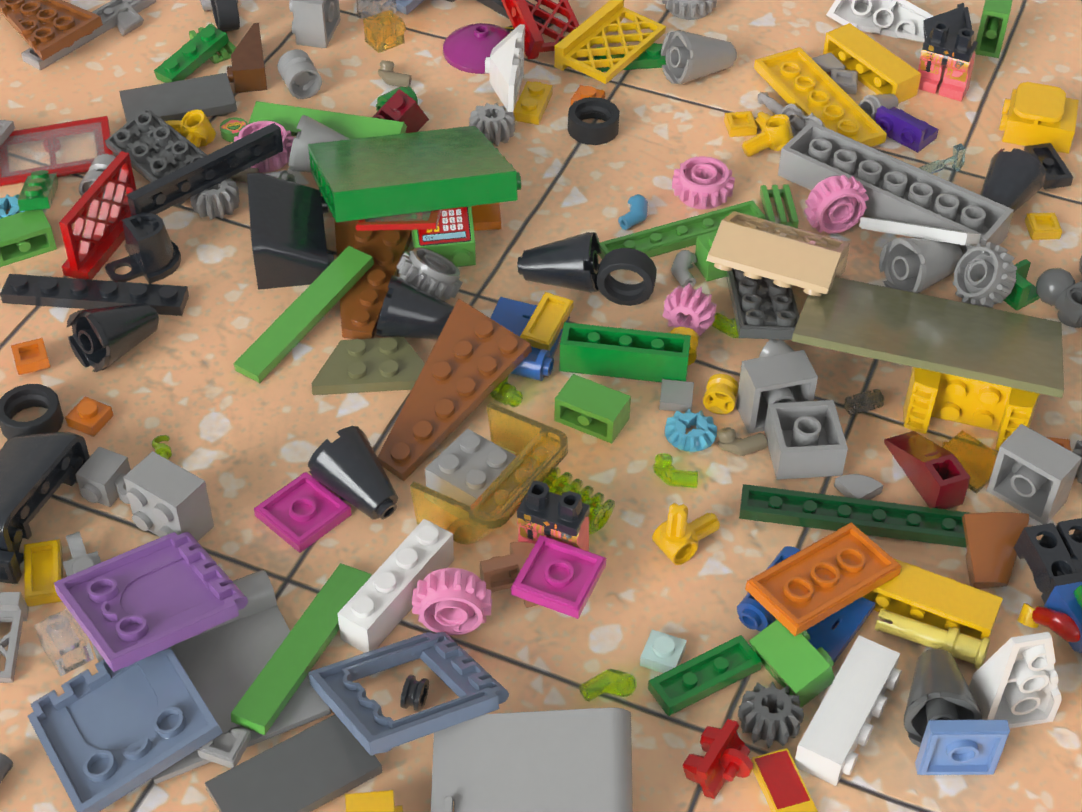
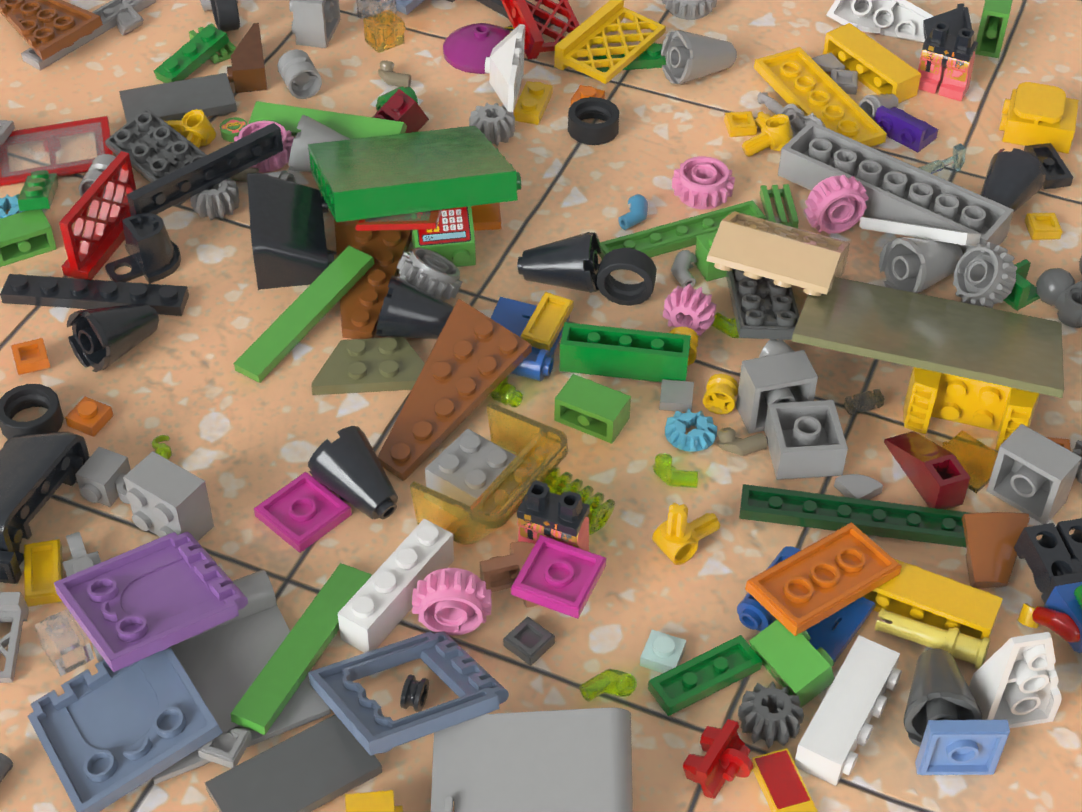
none -> dark grey tile [503,616,555,666]

